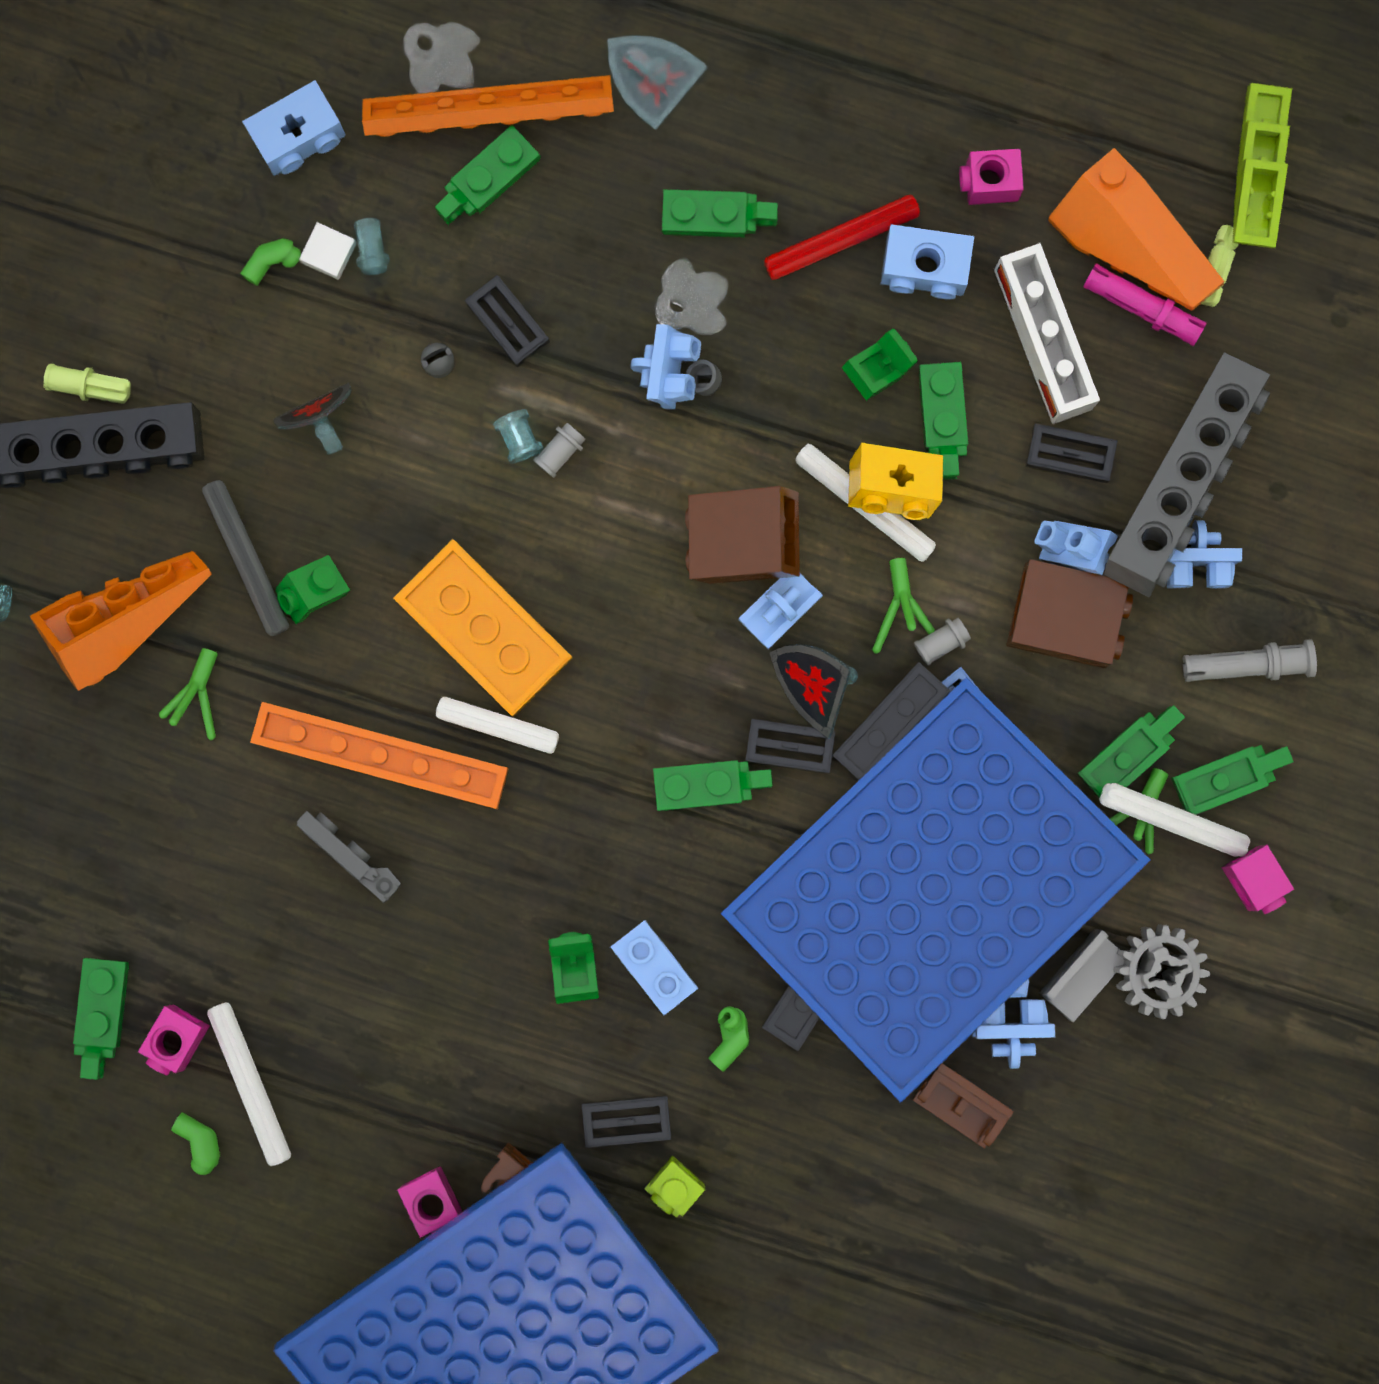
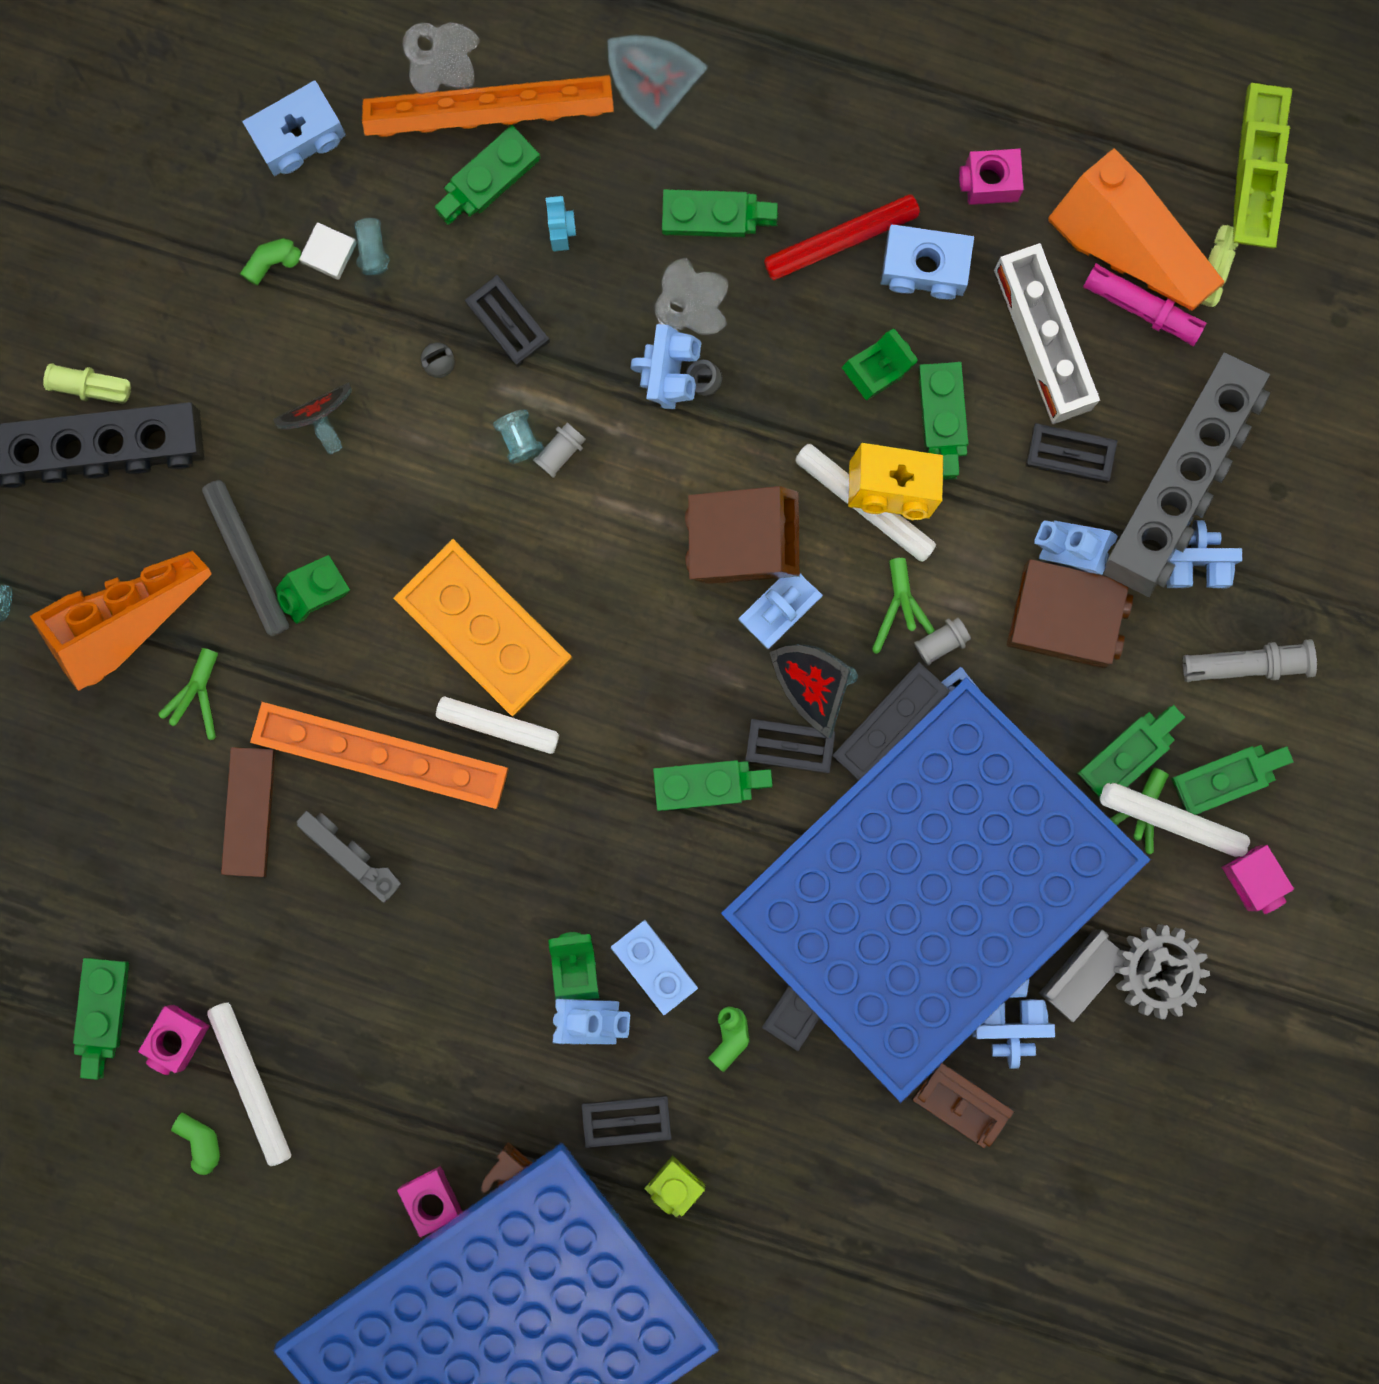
none -> reddish brown tile [221,747,276,877]
none -> medium azure plate [546,196,576,251]
none -> light blue hips [553,999,630,1044]

